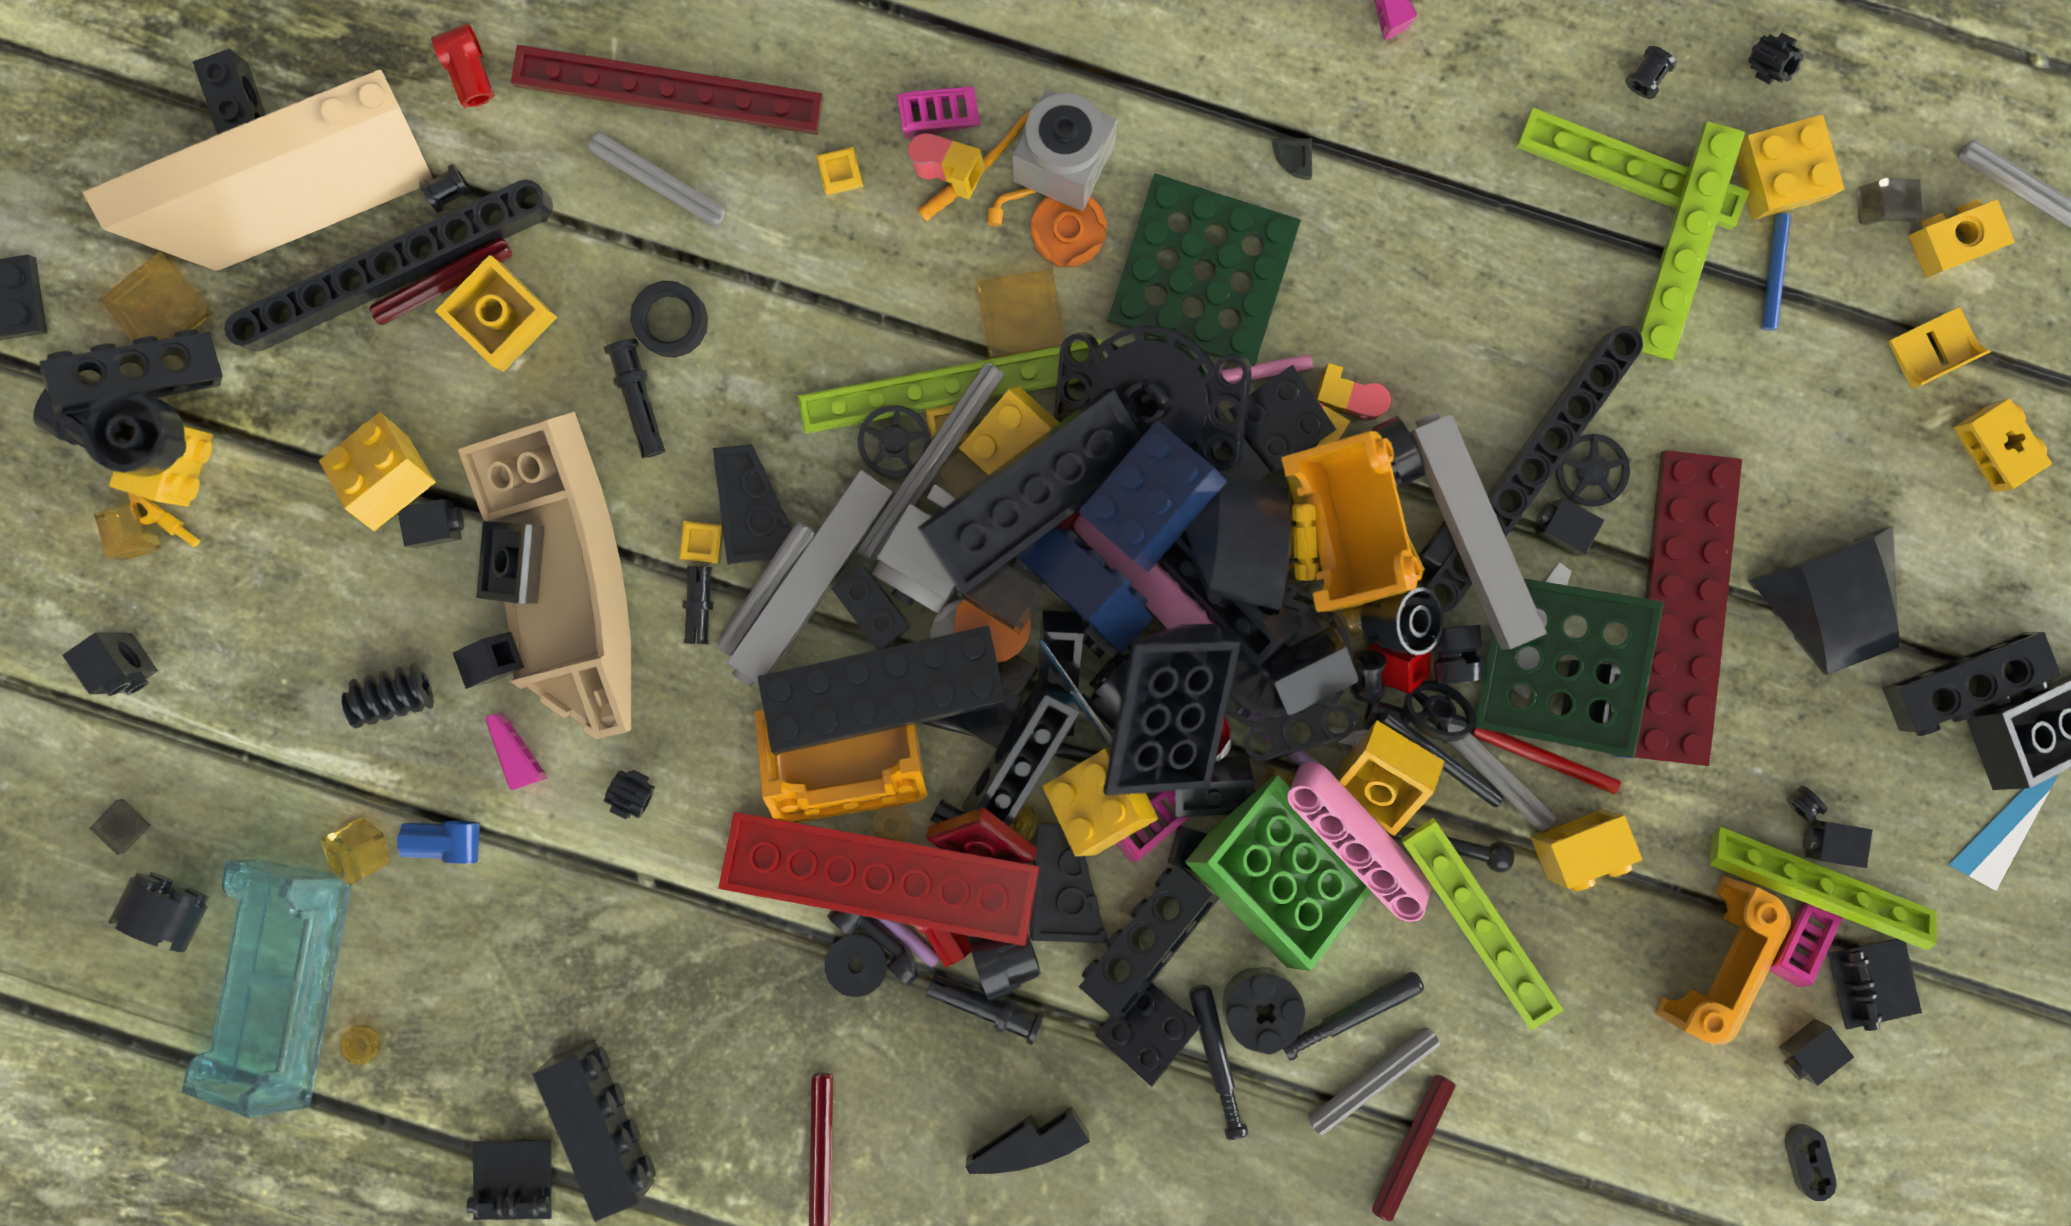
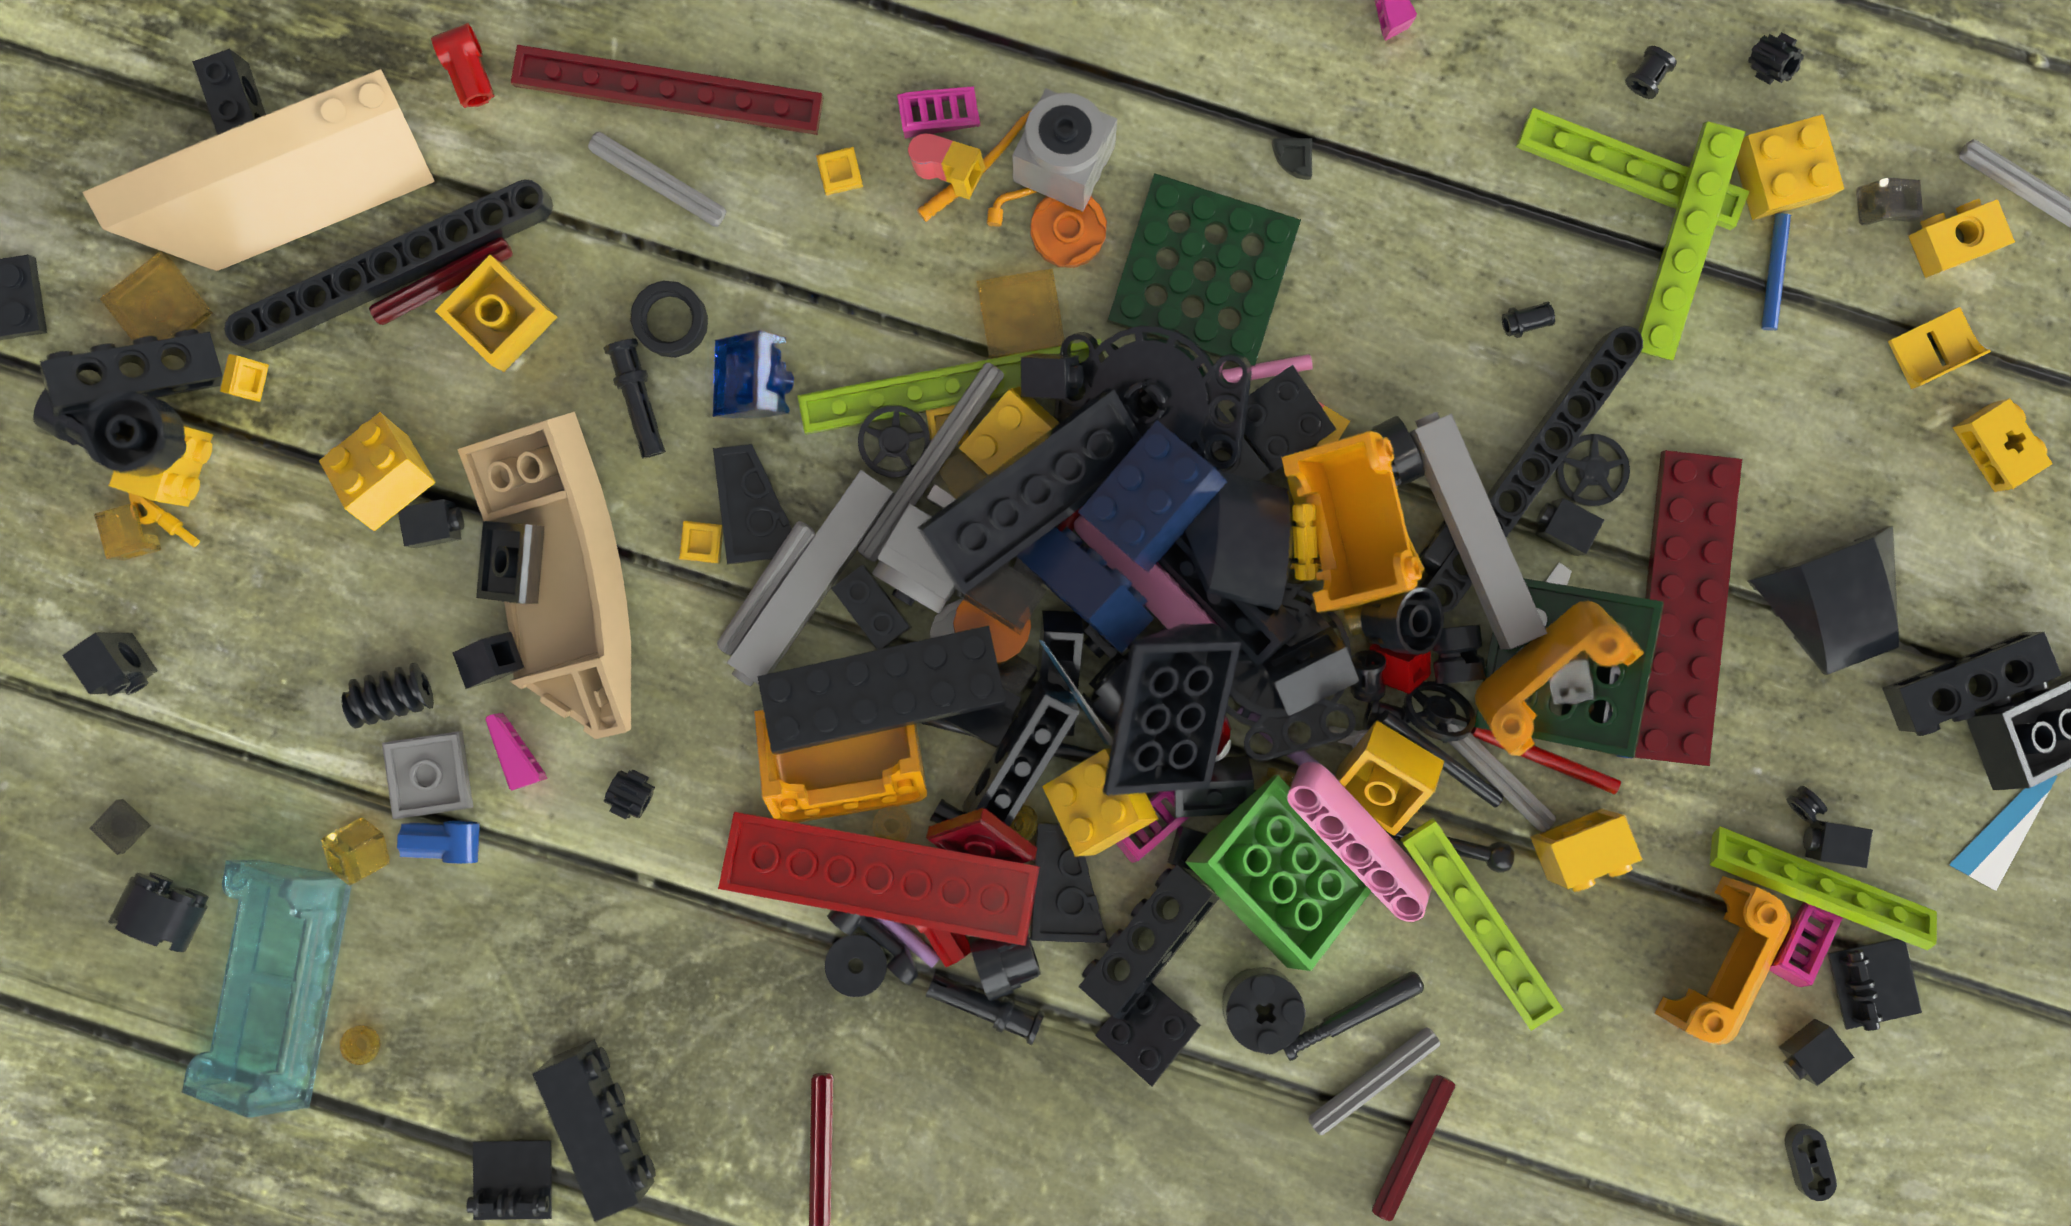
black bush [419,164,472,213] -> none
black pin [682,566,713,644] -> none
black slope [965,1106,1090,1174] -> none
black piece [1189,985,1248,1140] -> none
leg [1315,363,1391,420] -> none
none -> yellow tile [220,354,269,402]
none -> light grey tile [382,731,473,819]
none -> clear blue brick [713,330,794,419]
none -> black brick [1021,353,1084,399]
none -> light orange windscreen [1475,601,1644,756]
none -> black pin [1502,301,1555,338]
none -> clear smoke bracket [1549,651,1595,704]

